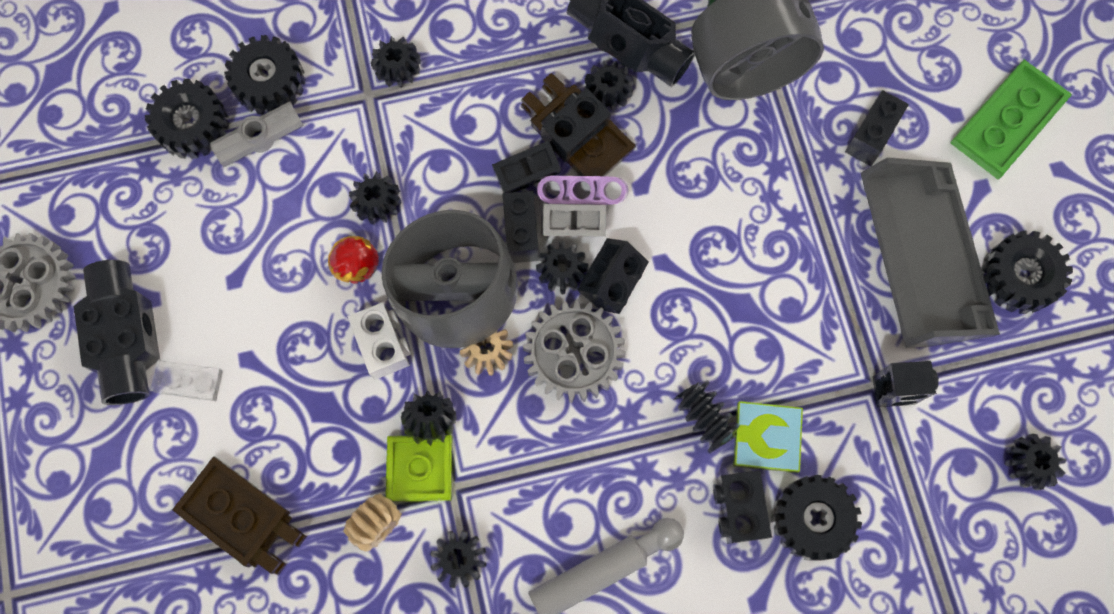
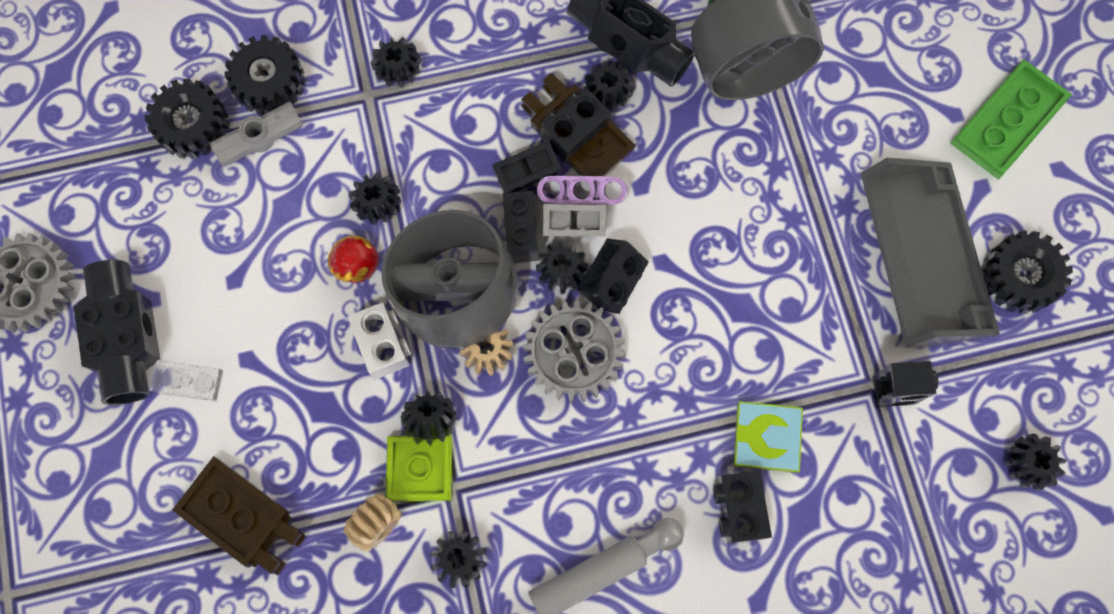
black piece [673,380,739,454] -> none
black bush [771,475,862,561] -> none
black brick [845,90,909,166] -> none

